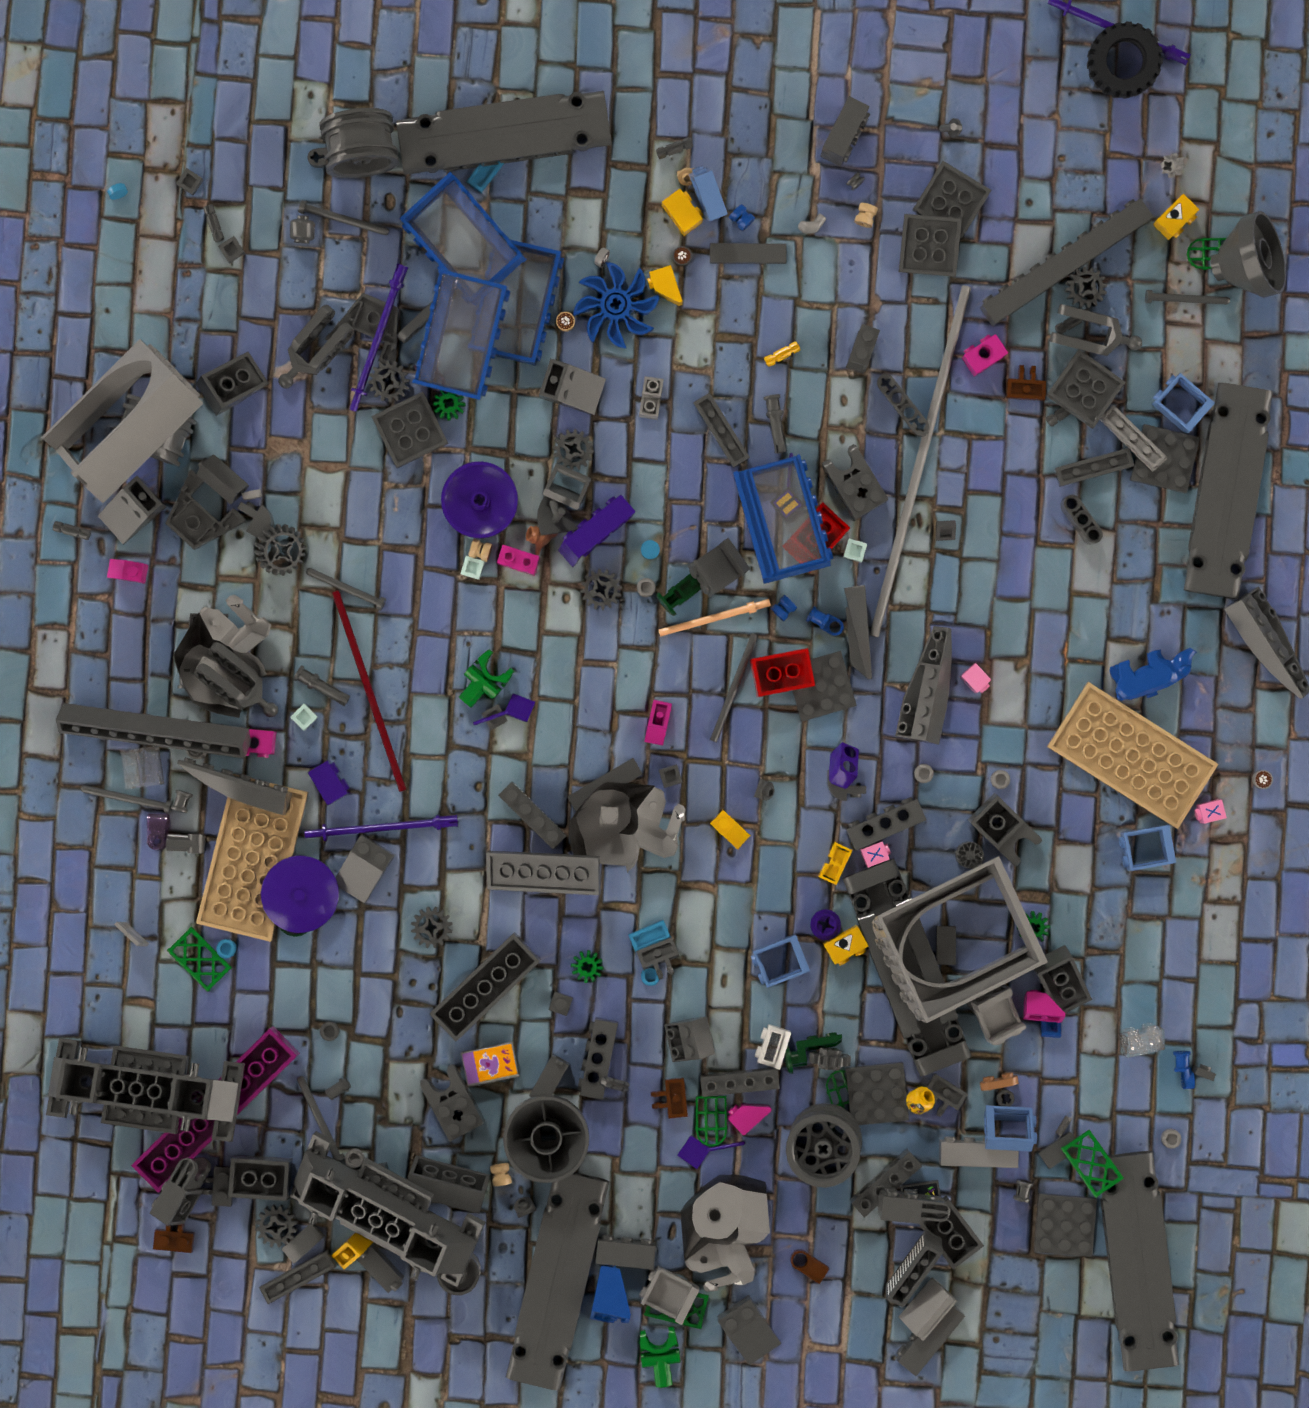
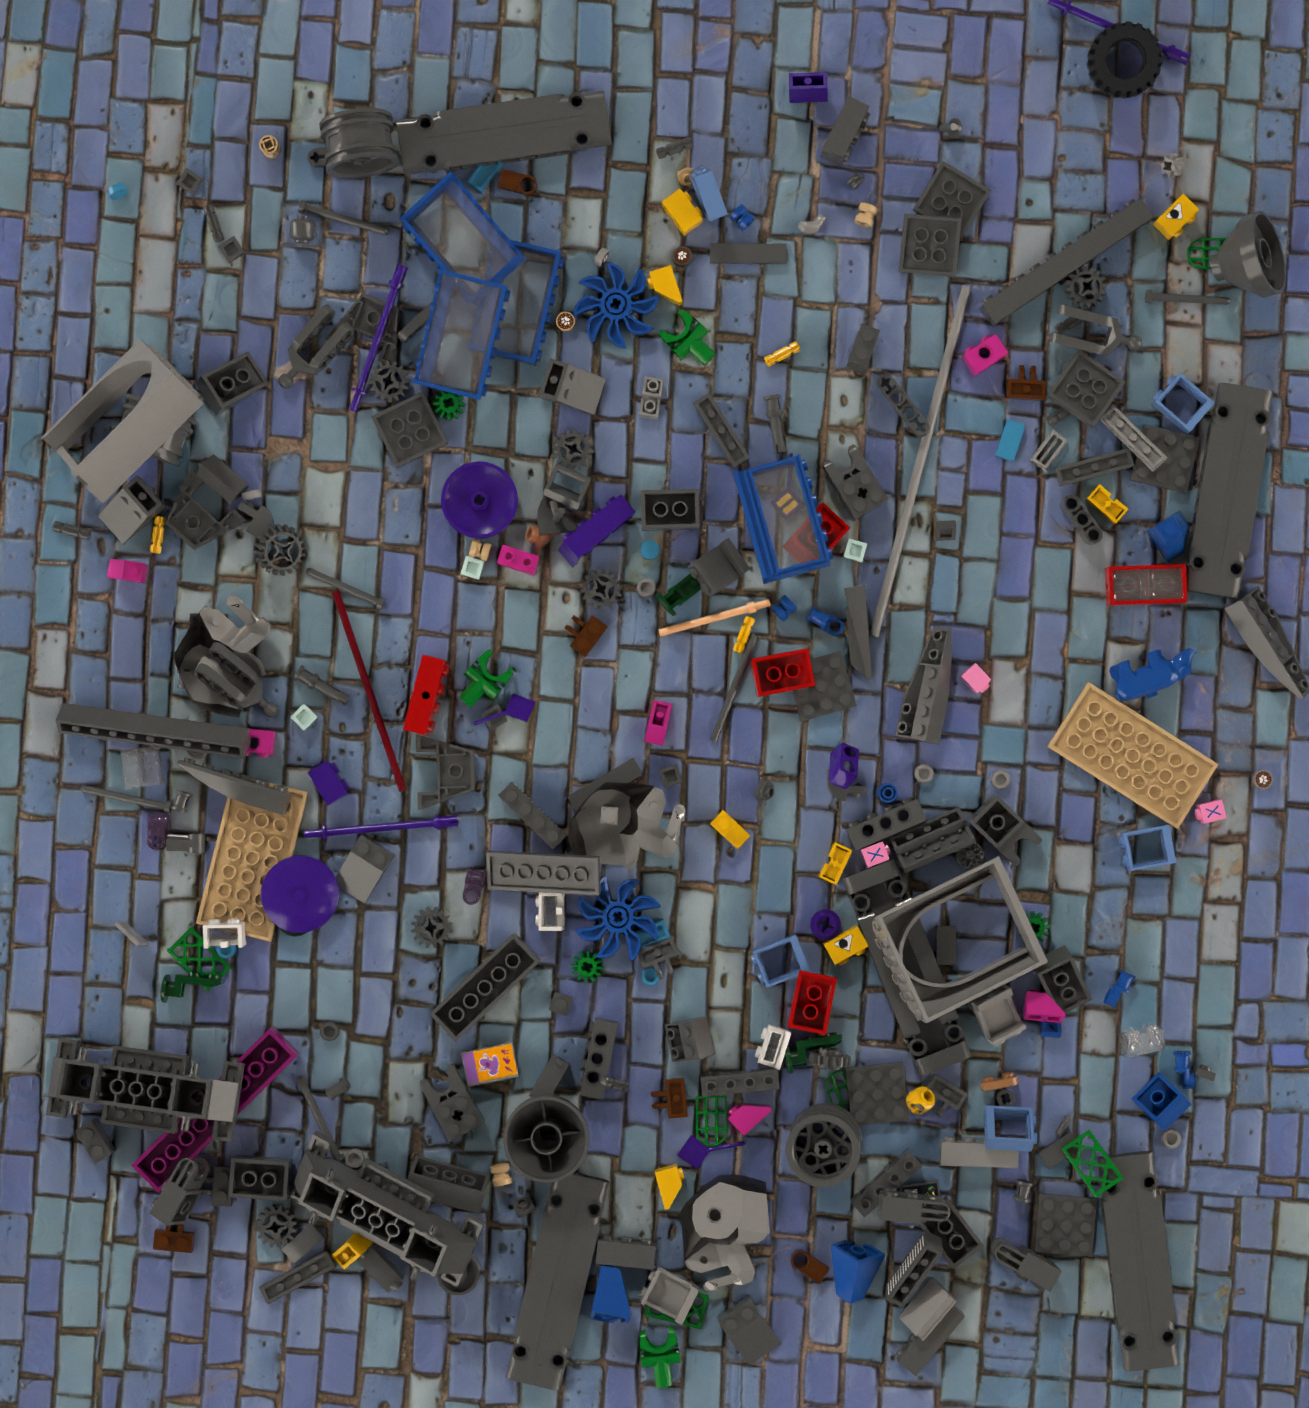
none -> dark grey brick [75,1118,116,1164]
none -> yellow axle [150,516,166,554]
none -> dark green piece [160,972,225,1003]
none -> white window [203,918,247,949]
none -> tan wheel [259,135,281,159]
none -> red brick [403,654,450,736]
none -> dark grey wing [416,735,476,810]
none -> clear purple piece [463,867,487,905]
none -> reddish brown piece [498,169,537,196]
none -> white window [535,892,565,931]
none -> reddish brown hinge [565,615,608,657]
none -> blue piece [575,876,661,961]
none -> dark grey brick [641,489,700,531]
none -> yellow slope [655,1163,685,1210]
none -> green connector [658,309,716,366]
none -> yellow axle [733,616,755,653]
none -> red slope [787,970,837,1035]
none -> dark purple brick [789,72,828,103]
none -> blue slope [831,1240,885,1304]
none -> blue wheel [877,783,898,802]
none -> dark grey brick [889,807,976,873]
none -> dark grey brick [990,1238,1062,1292]
none -> dark azure tile [995,419,1025,462]
none -> light grey tile [1030,429,1068,472]
none -> yellow piece [1085,484,1128,525]
none -> blue connector [1104,970,1136,1008]
none -> clear brick [1105,564,1187,607]
none -> blue slope [1132,1072,1192,1131]
none -> blue slope [1147,510,1190,563]

